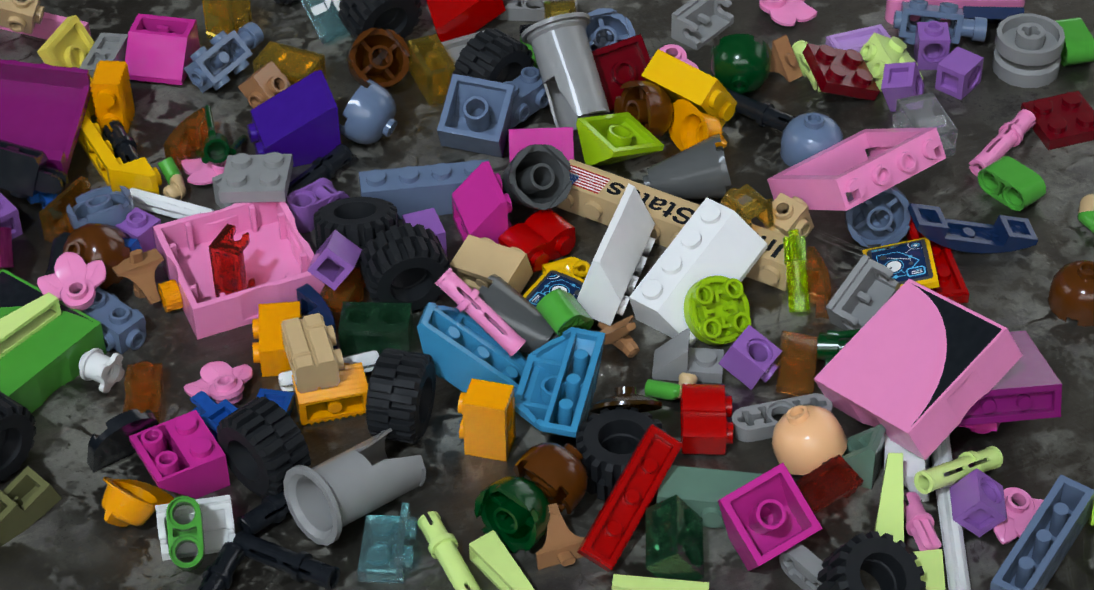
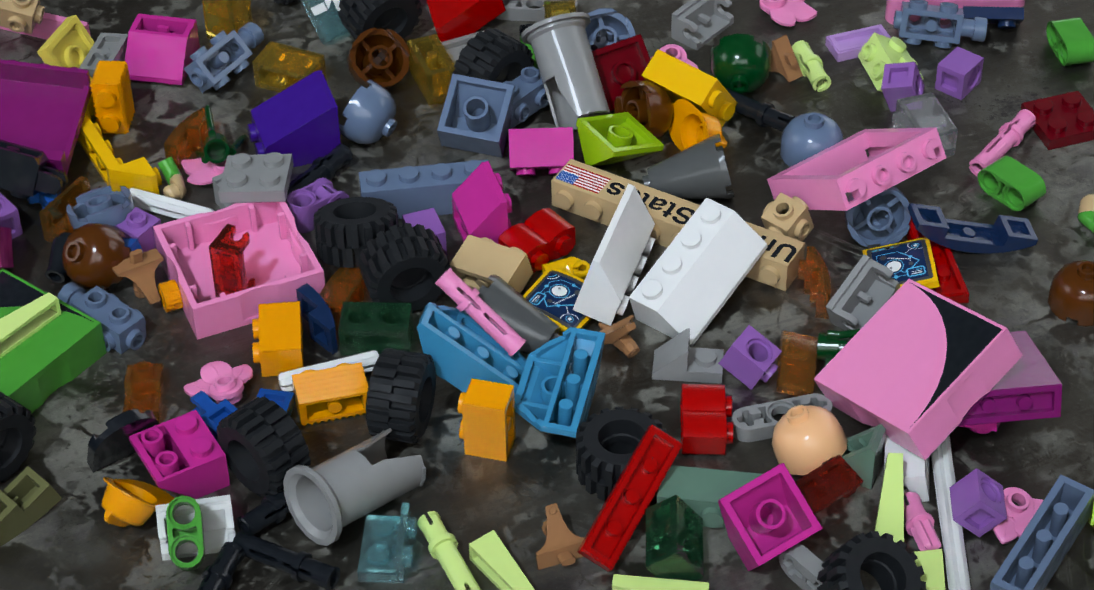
bright pink plate [37,252,107,311] -> none
white brick [78,348,125,393] -> none
black pin [103,120,141,163] -> none
medium nougat brick [238,61,291,108] -> none
tan brick [281,313,345,393] -> none
medium lavender brick [307,230,362,291] -> none
dark green cylinder [474,476,550,553] -> none
dark grey cone [500,144,572,210] -> none
reddish brown cylinder [513,443,589,514] -> none
bright green beam [536,289,594,336] -> none
dark brown dish [590,386,662,414] -> none
bright green arm [645,372,698,401] -> none
lime tile [683,275,752,346] -> none
clear yellow window [721,184,774,228] -> none
clear neon green piece [783,229,810,312] -> none
dark red plate [803,43,880,101] -> none
medium lavender brick [914,21,951,70] -> none
yellowish green pin [914,446,1003,494] -> none
light grey wheel [992,13,1065,88] -> none

